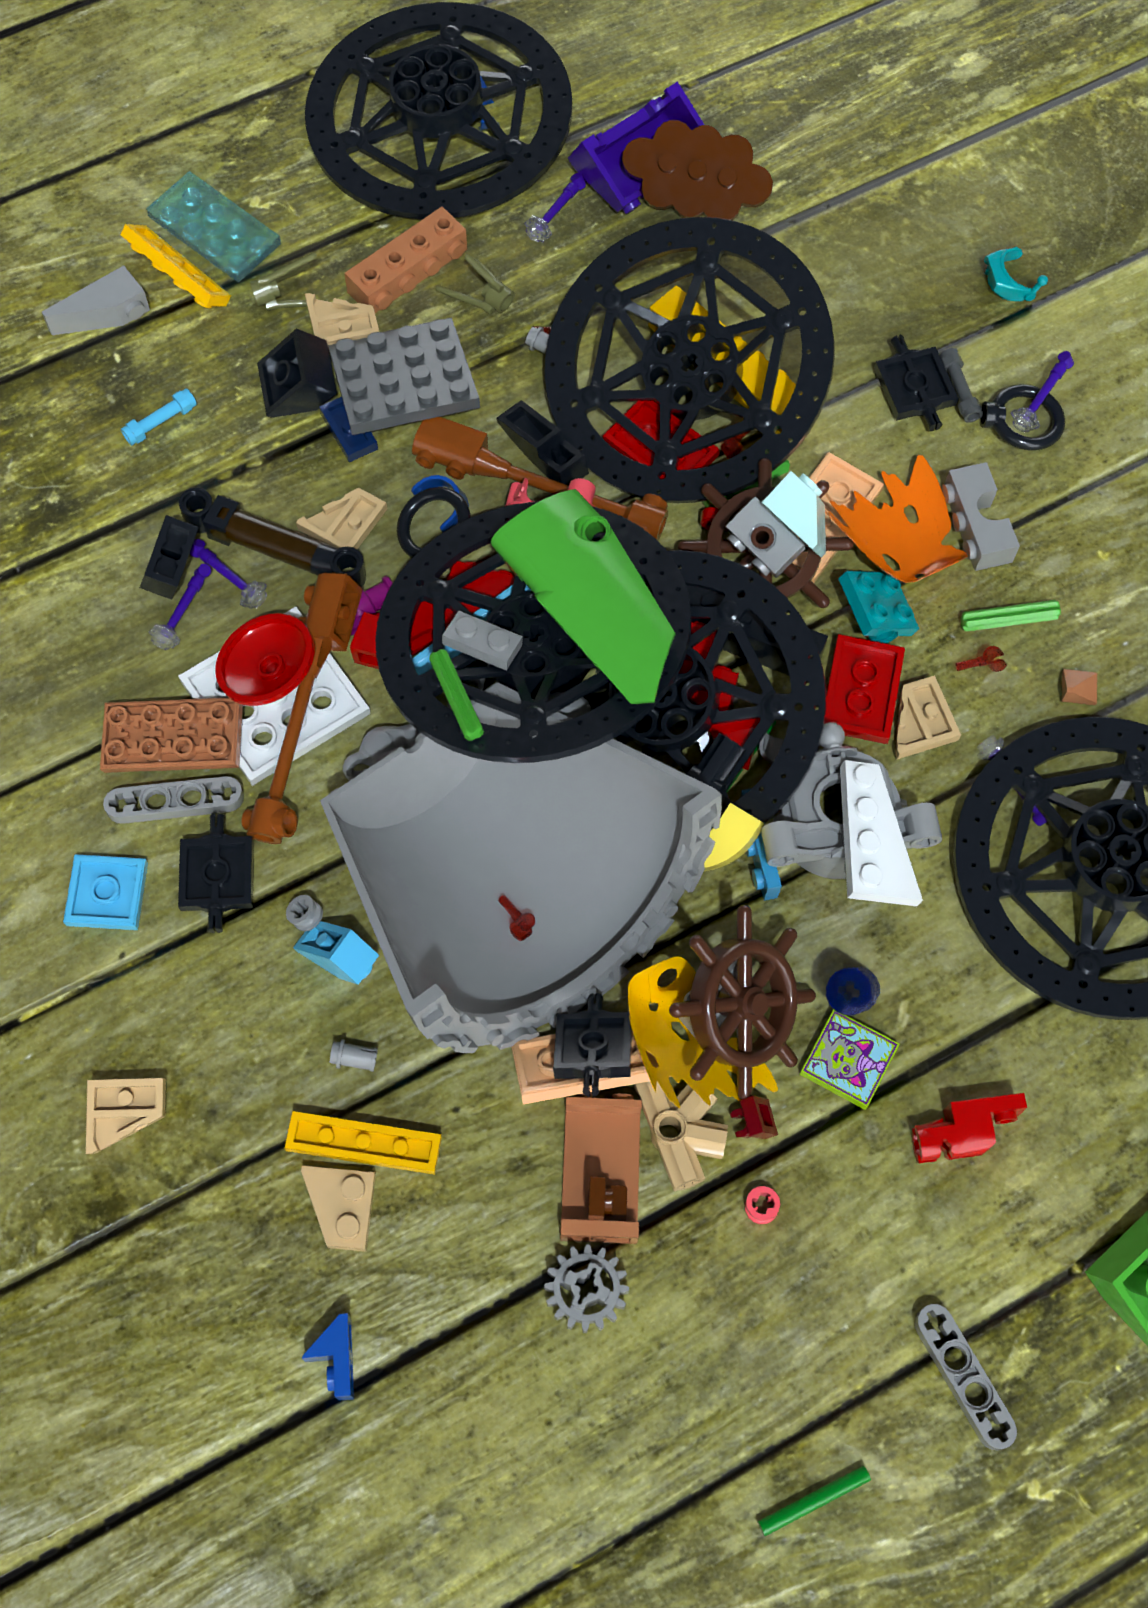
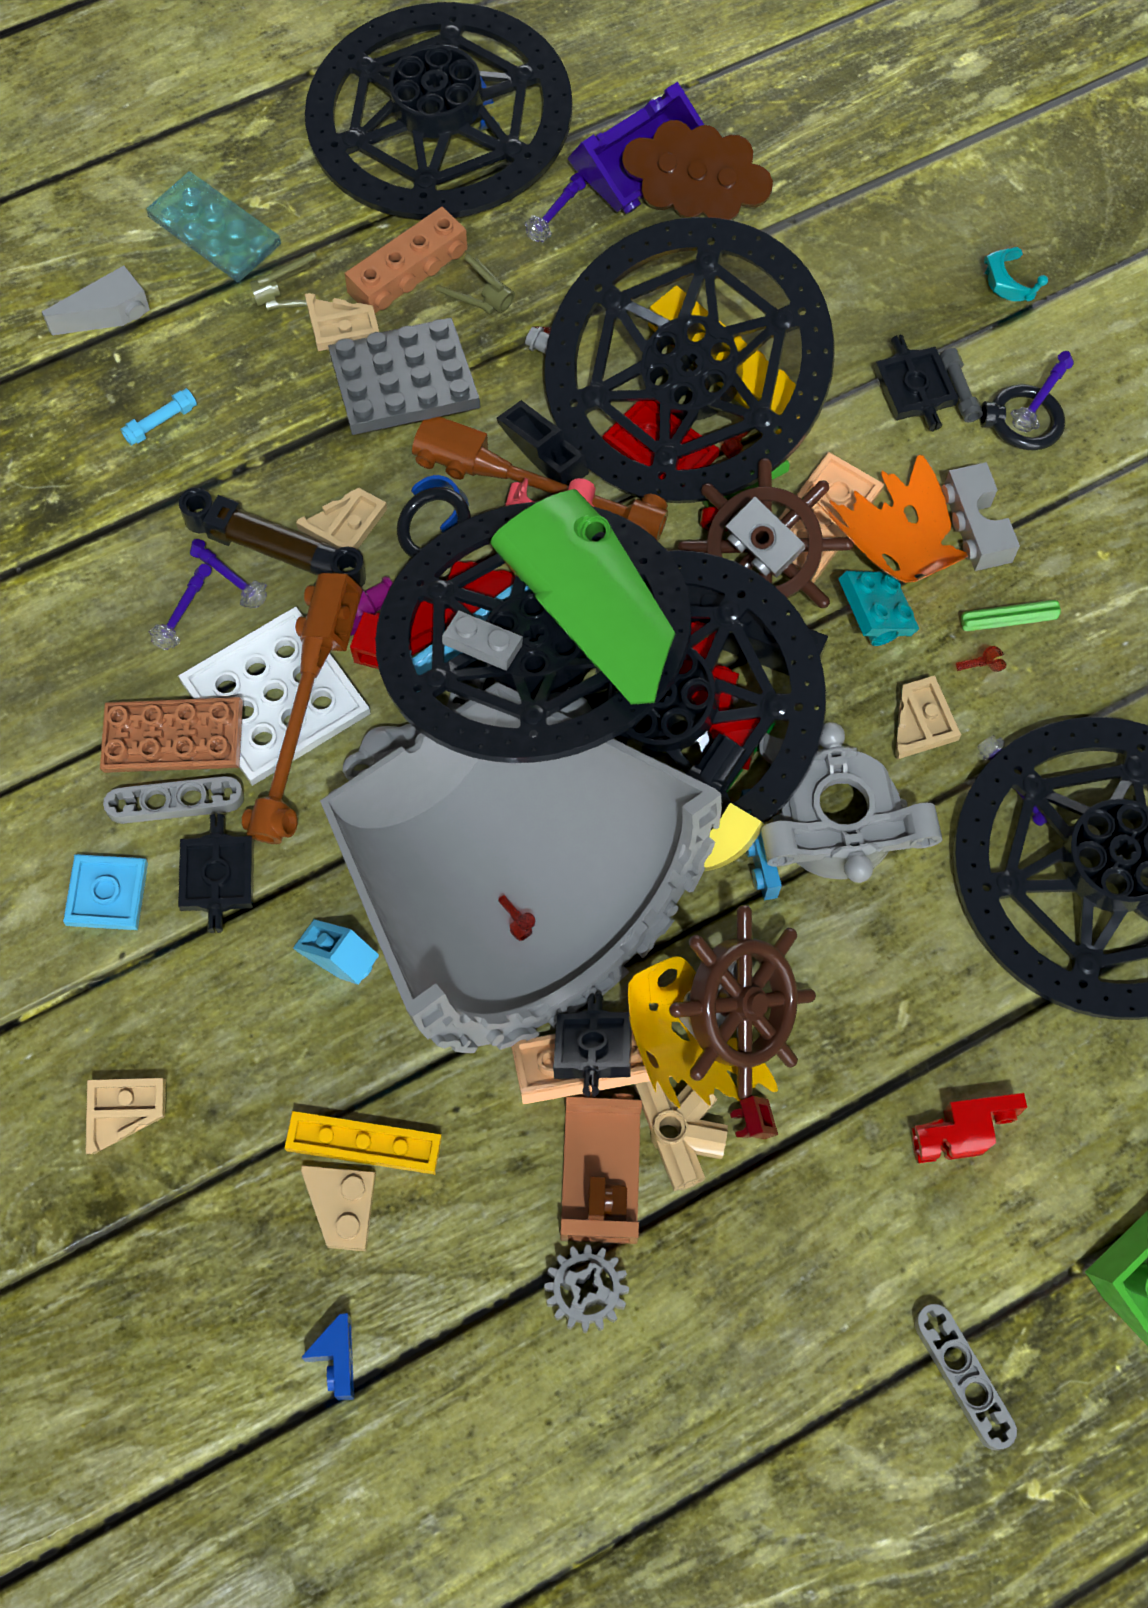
yellow plate [120,224,231,308] -> none
black brick [139,515,199,600] -> none
red dish [215,613,315,706] -> none
black slope [257,328,337,418] -> none
light grey bush [286,895,323,932] -> none
dark blue plate [319,397,378,463] -> none
light grey pin [329,1039,378,1072] -> none
bright green axle [429,649,484,741] -> none
coral bush [745,1186,780,1224] -> none
green bar [757,1466,871,1536] -> none
light aqua slope [762,471,826,558] -> none
tile [799,1009,900,1110] -> none
red plate [824,634,905,744] -> none
clear blue piece [826,967,880,1015] -> none
white wing [840,760,923,906] -> none
nougat slope [1061,669,1097,705] -> none

